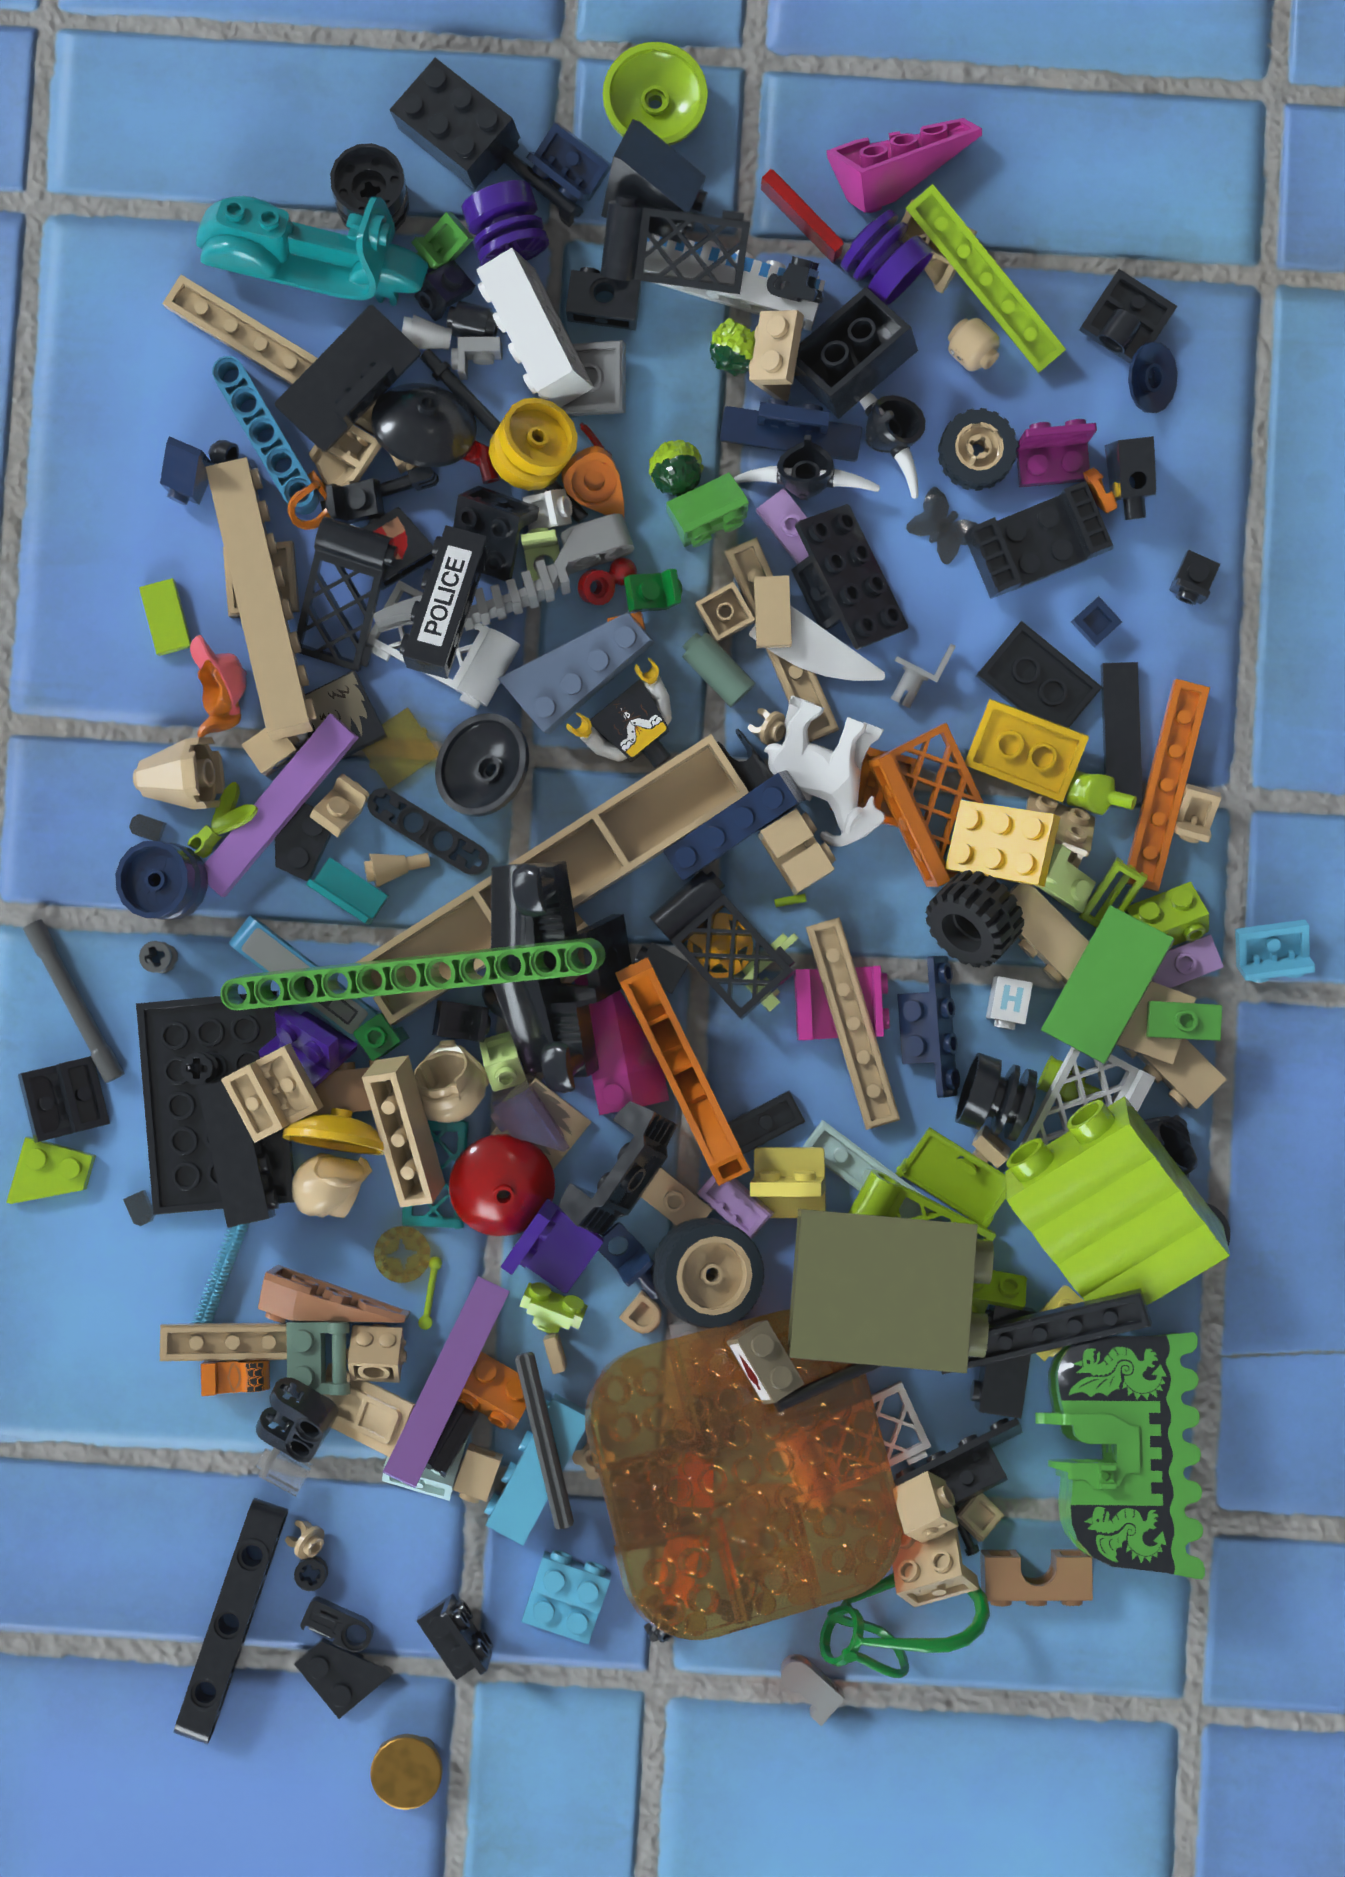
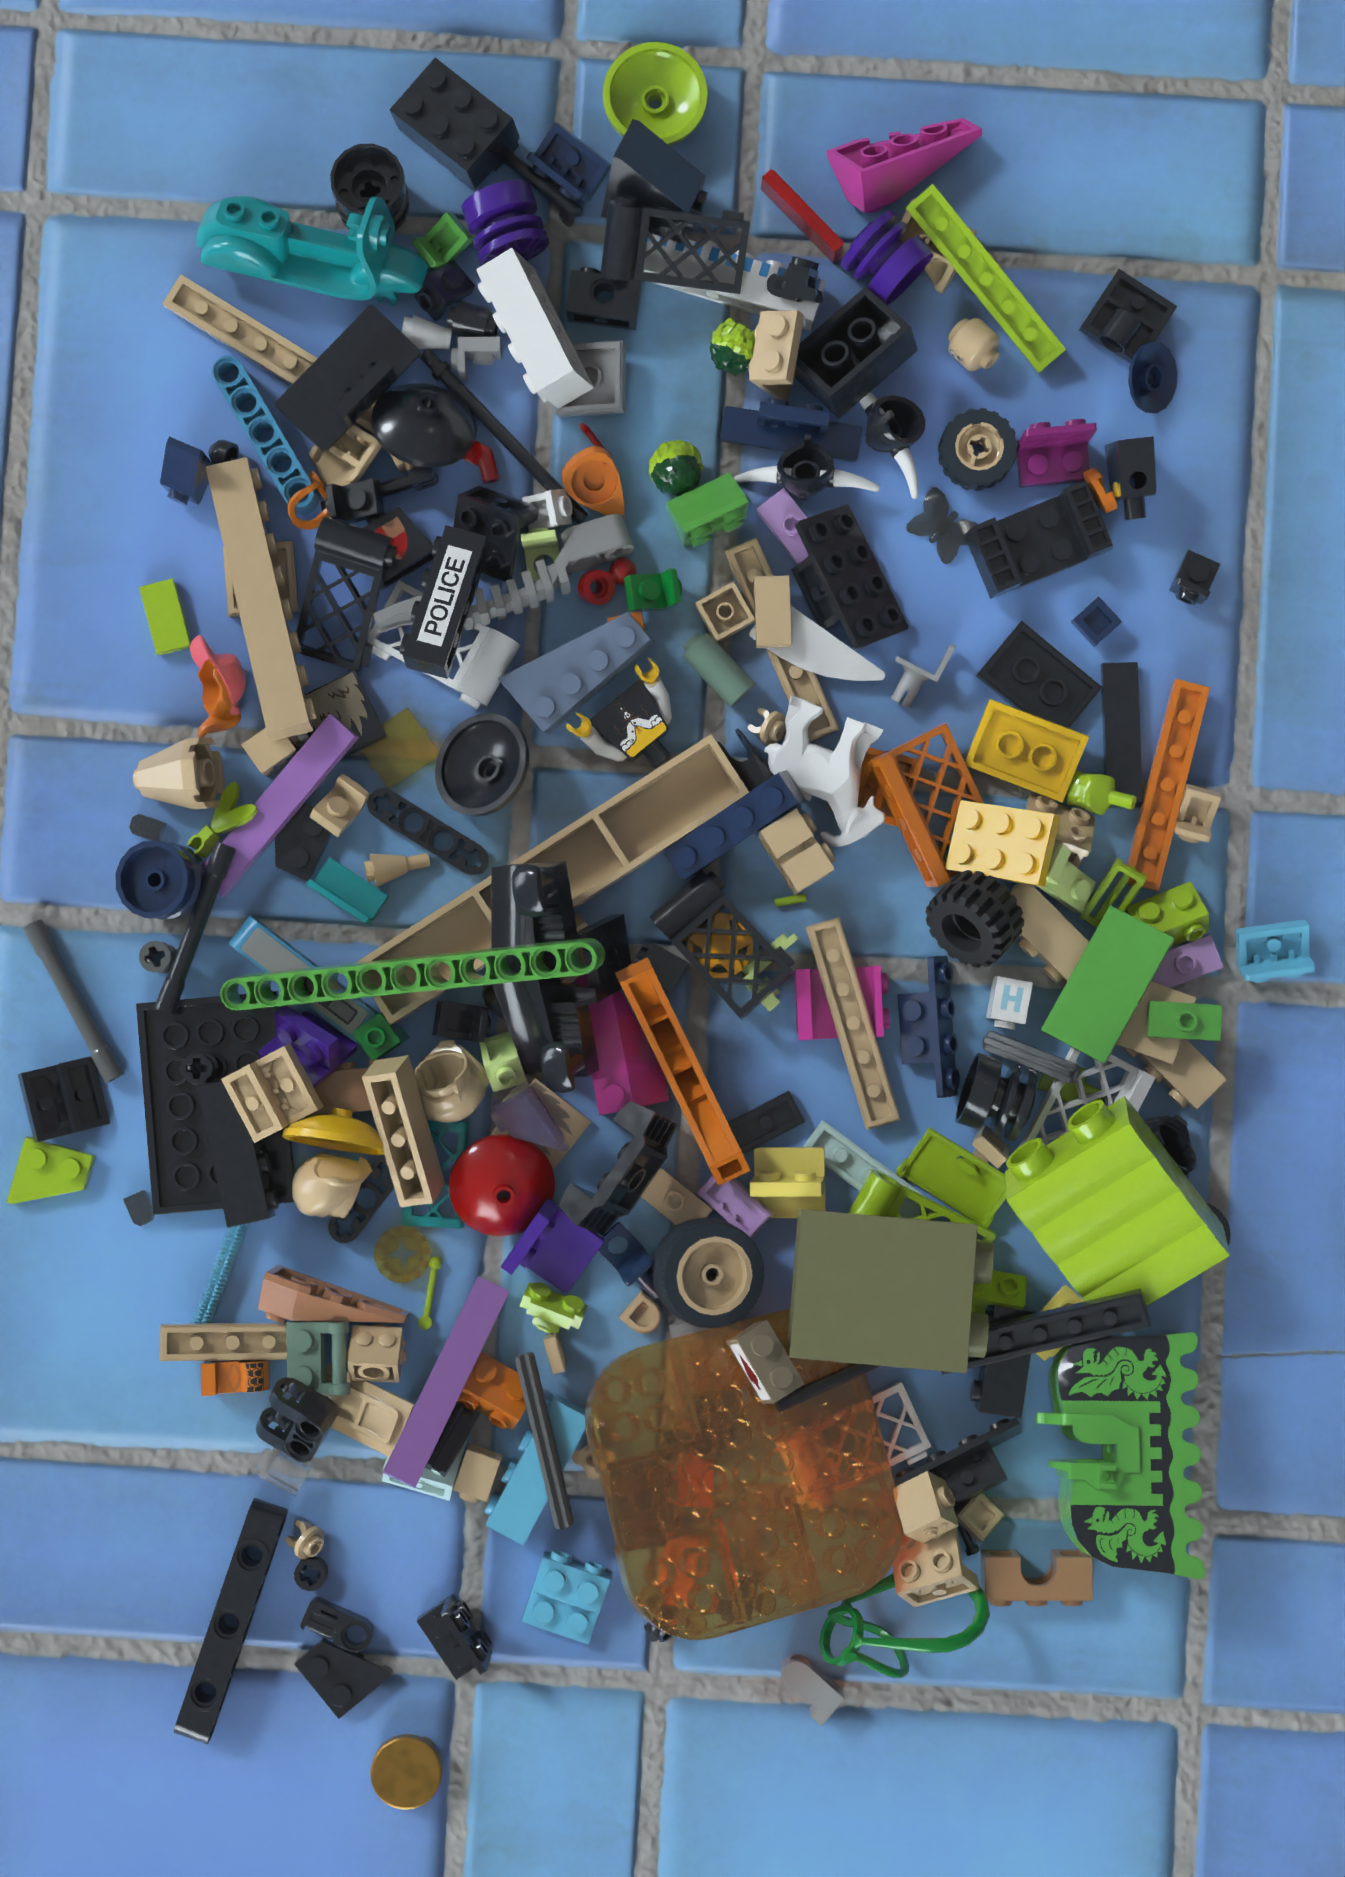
yellow wheel [489,398,578,491] -> none
none -> black piece [154,841,236,1015]
none -> black beam [328,1155,394,1243]
none -> black axle [982,1031,1080,1084]

